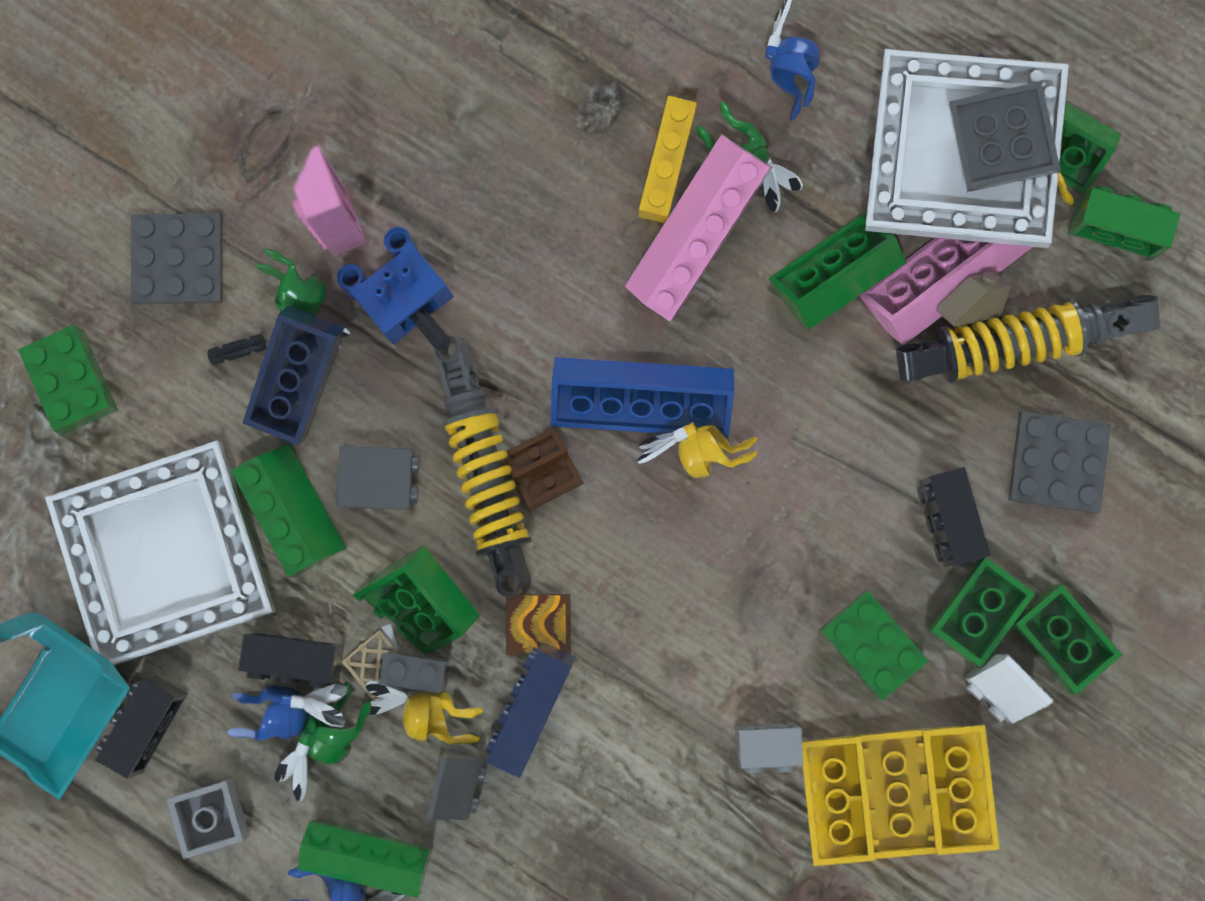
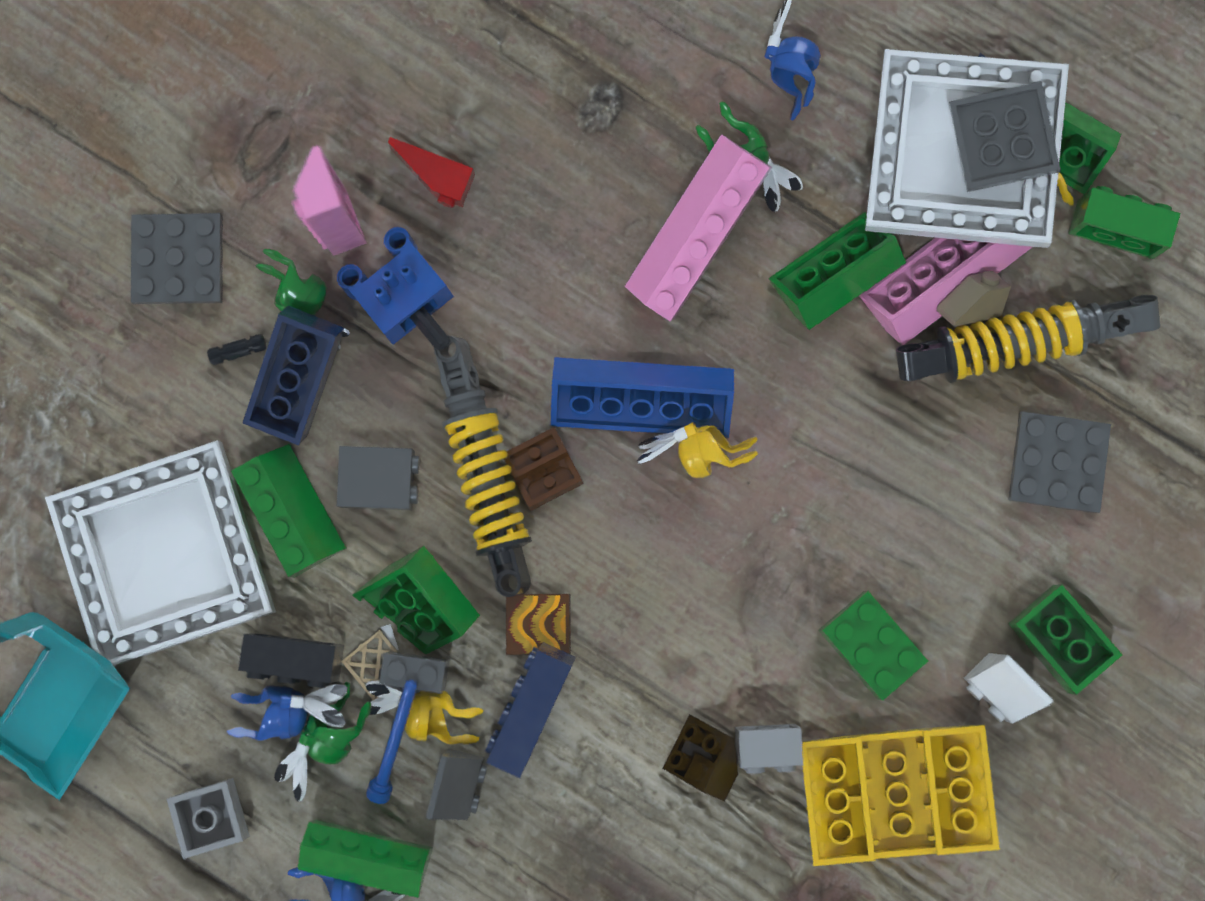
green brick [18,325,118,435] -> none
black brick [95,676,188,779] -> none
yellow brick [638,95,697,224] -> none
black brick [917,467,991,567] -> none
green brick [926,557,1035,668] -> none
none -> blue piece [366,680,417,804]
none -> red slope [388,137,475,208]
none -> dark brown slope [662,714,738,802]

